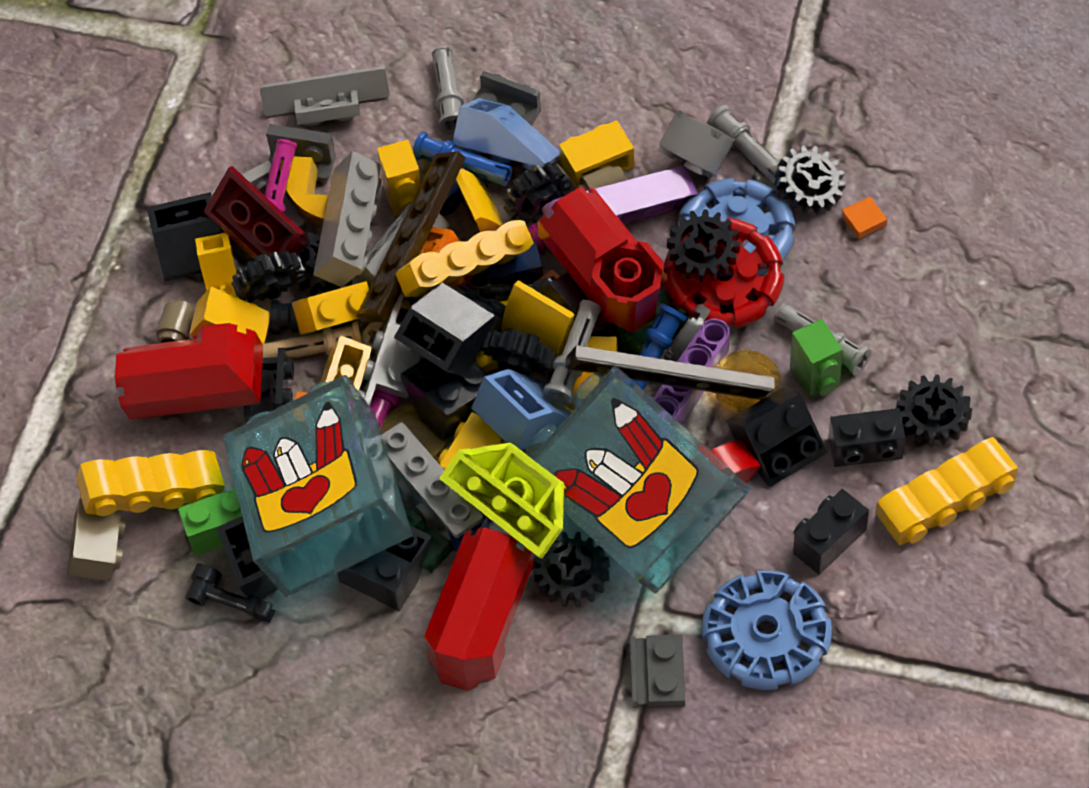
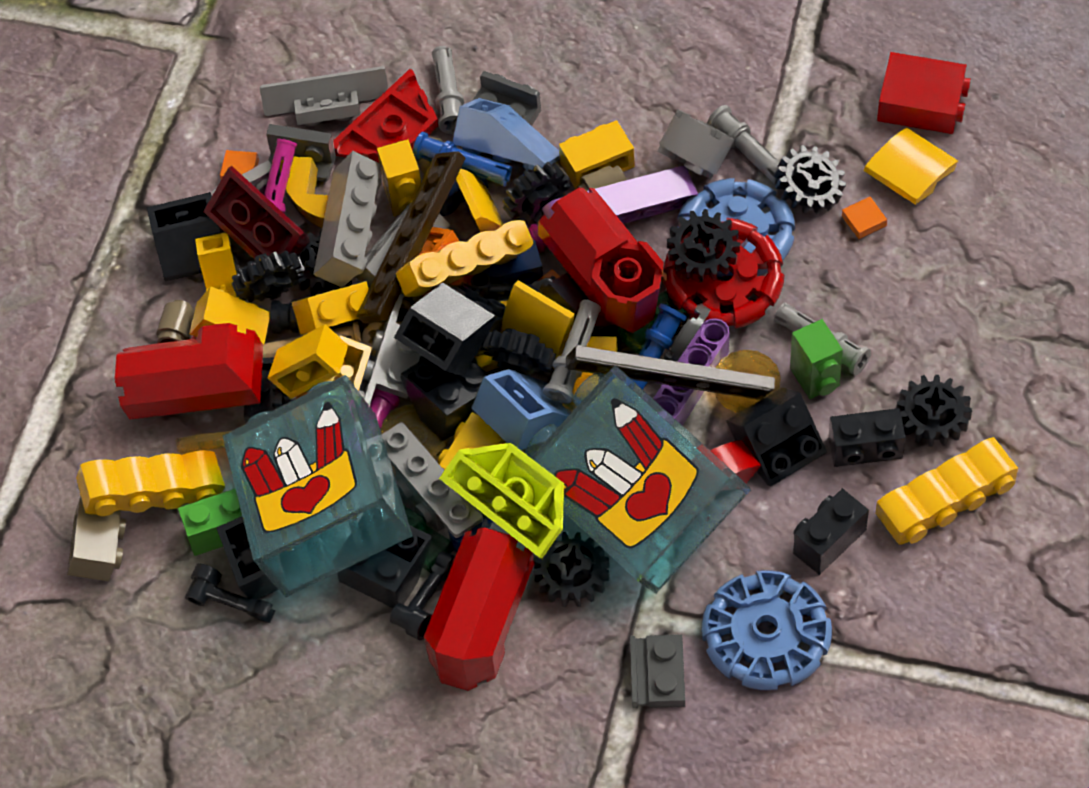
none -> clear yellow tile [175,431,245,453]
none -> orange tile [220,150,259,180]
none -> yellow brick [268,324,348,399]
none -> red wing [333,69,439,163]
none -> black brick [390,551,455,640]
none -> yellow slope [863,127,958,205]
none -> red brick [877,52,971,134]

